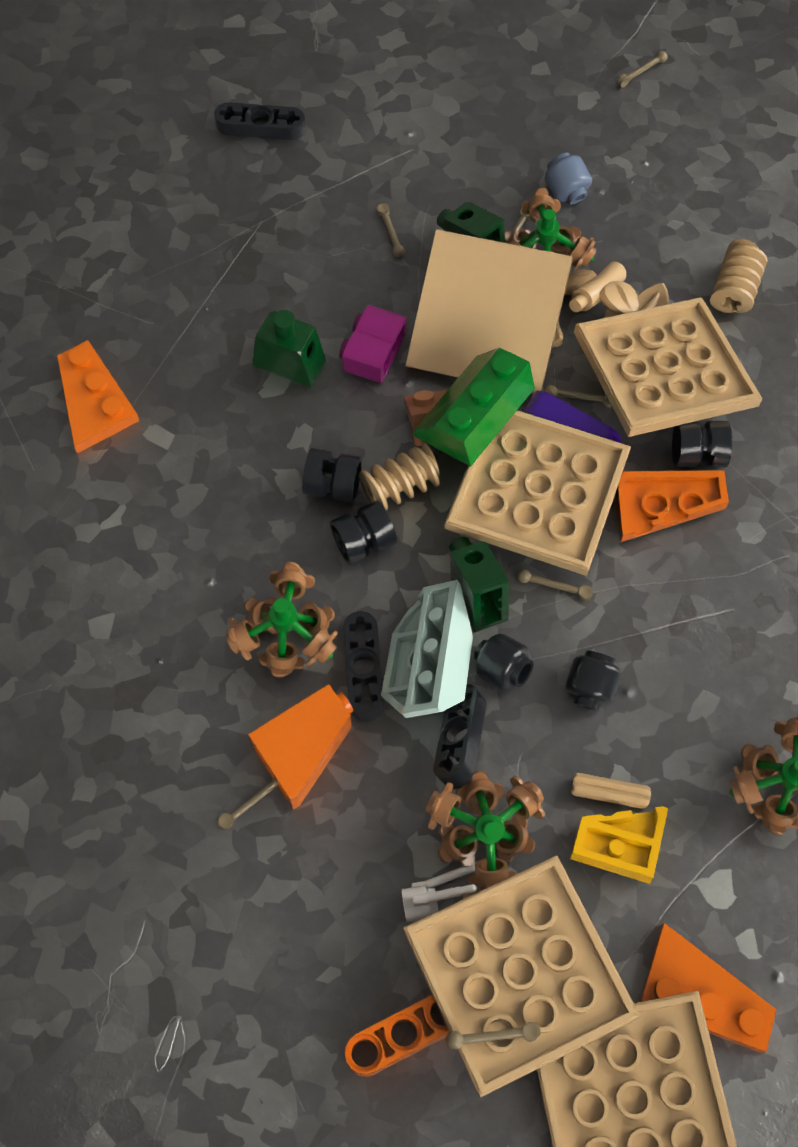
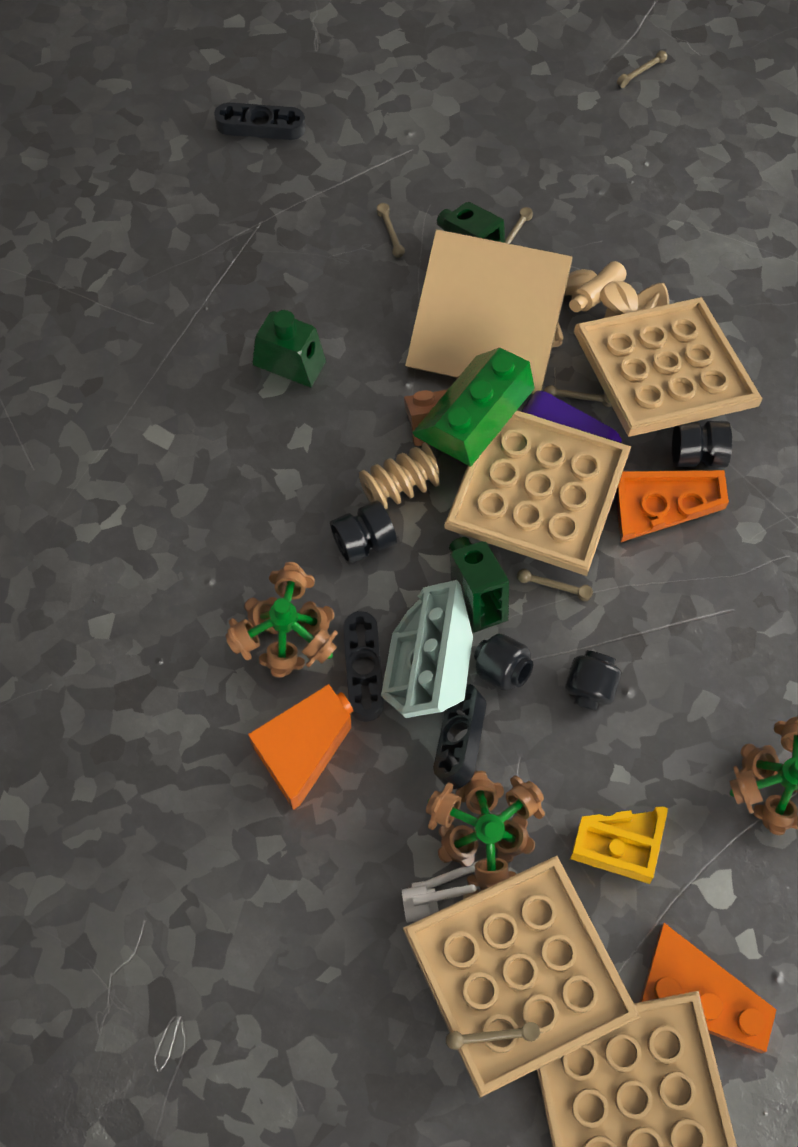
orange wing [57,340,139,454] -> none
dark tan hinge [218,777,278,829] -> none
black wheel [302,448,362,503] -> none
magenta brick [339,305,407,383] -> none
orange beam [345,995,449,1077] -> none
medium nougat plant [505,188,597,270] -> none
sand blue head [544,153,593,204] -> none
tan axle [571,773,651,809] -> none
tan piece [710,238,768,313] -> none

